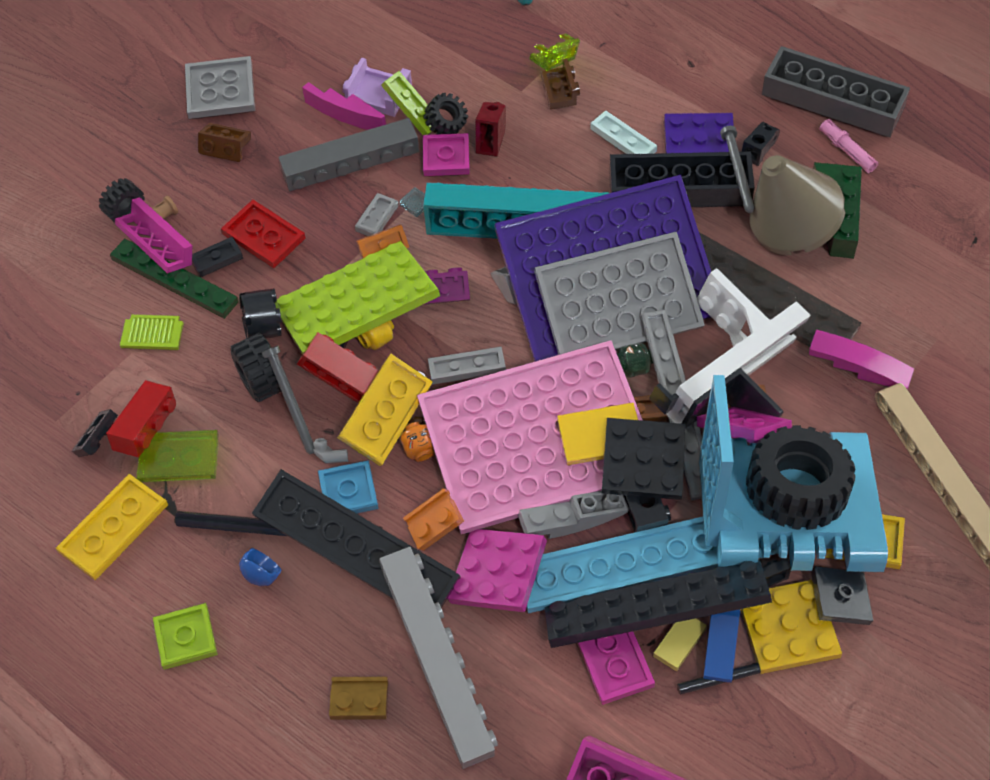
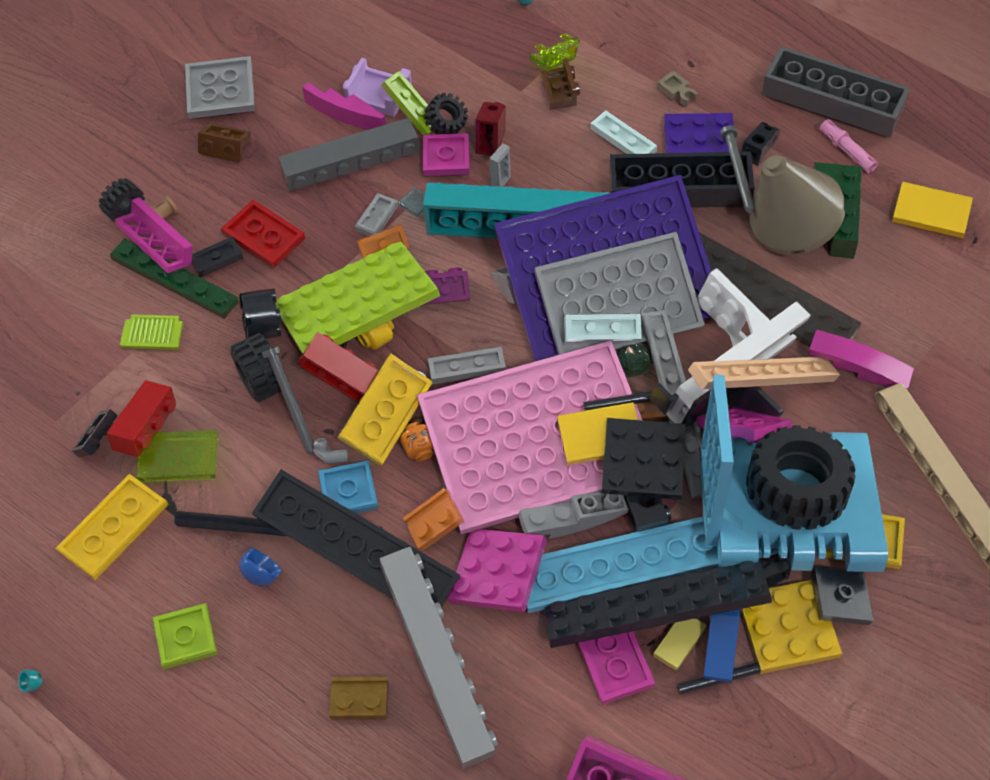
none -> teal hinge [18,669,43,692]
none -> light grey plate [489,143,511,187]
none -> light aqua plate [564,314,642,342]
none -> black bar [583,391,652,411]
none -> dark tan plate [657,71,697,107]
none -> light nougat plate [688,357,840,389]
none -> yellow tile [892,182,973,239]

